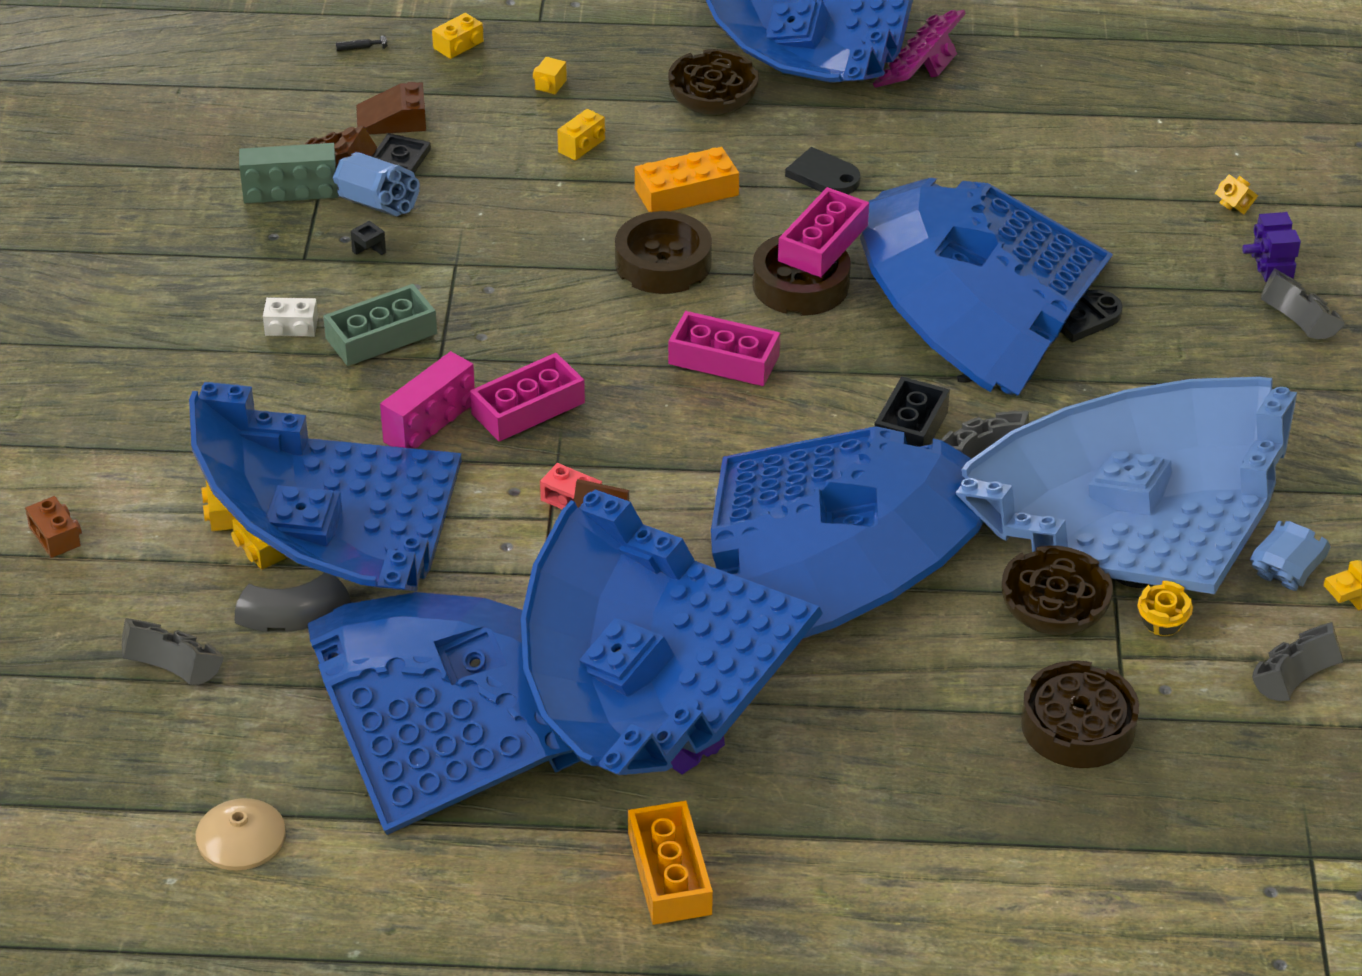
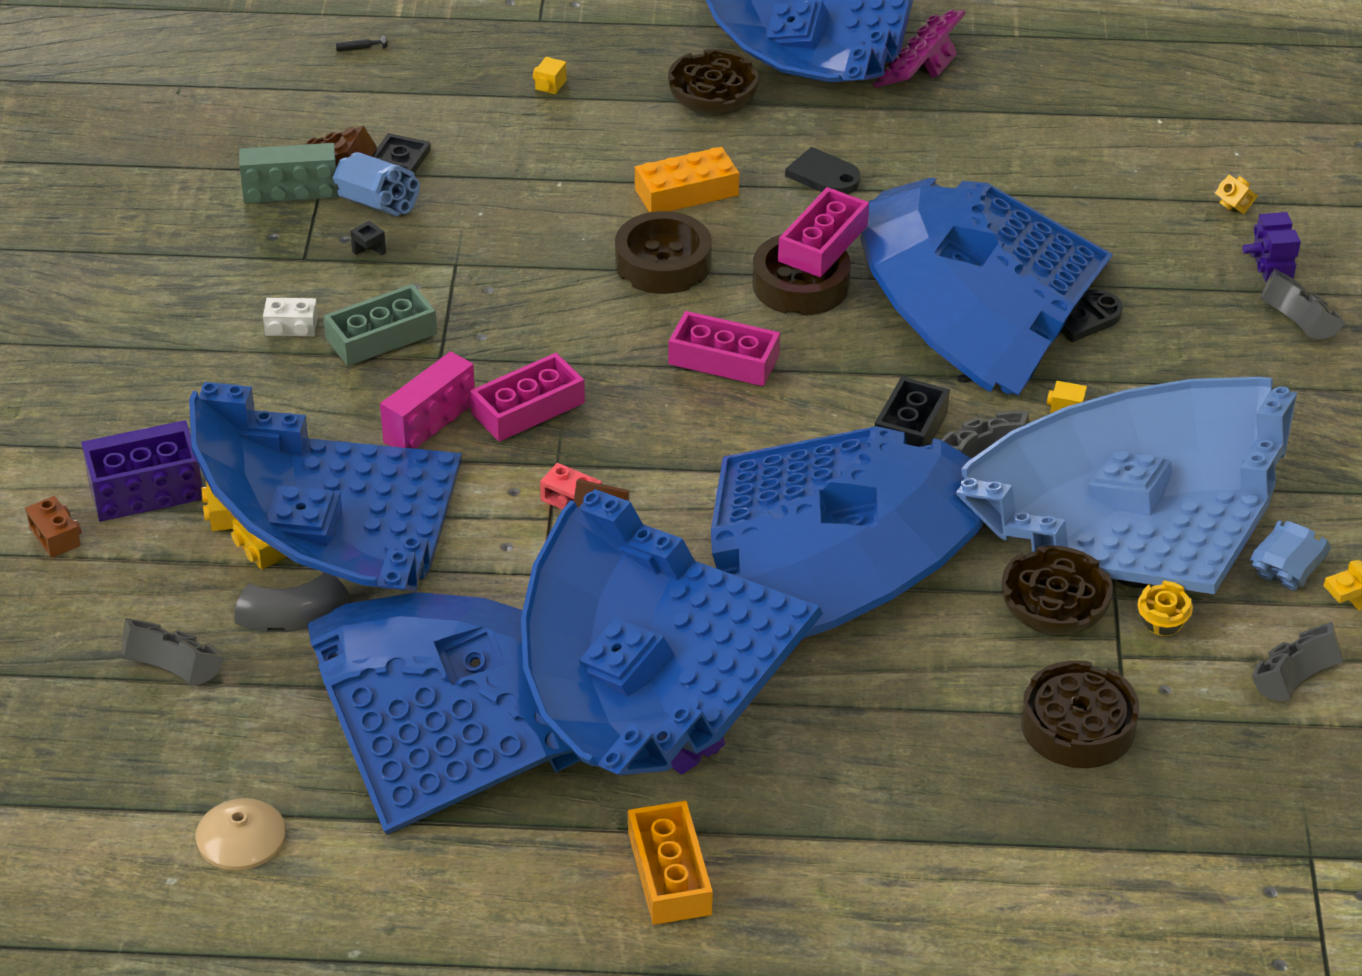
reddish brown slope [356,82,426,134] -> none
yellow brick [432,13,484,59] -> none
yellow brick [557,109,606,161] -> none
none -> dark purple brick [81,420,203,522]
none -> yellow brick [1047,381,1087,414]

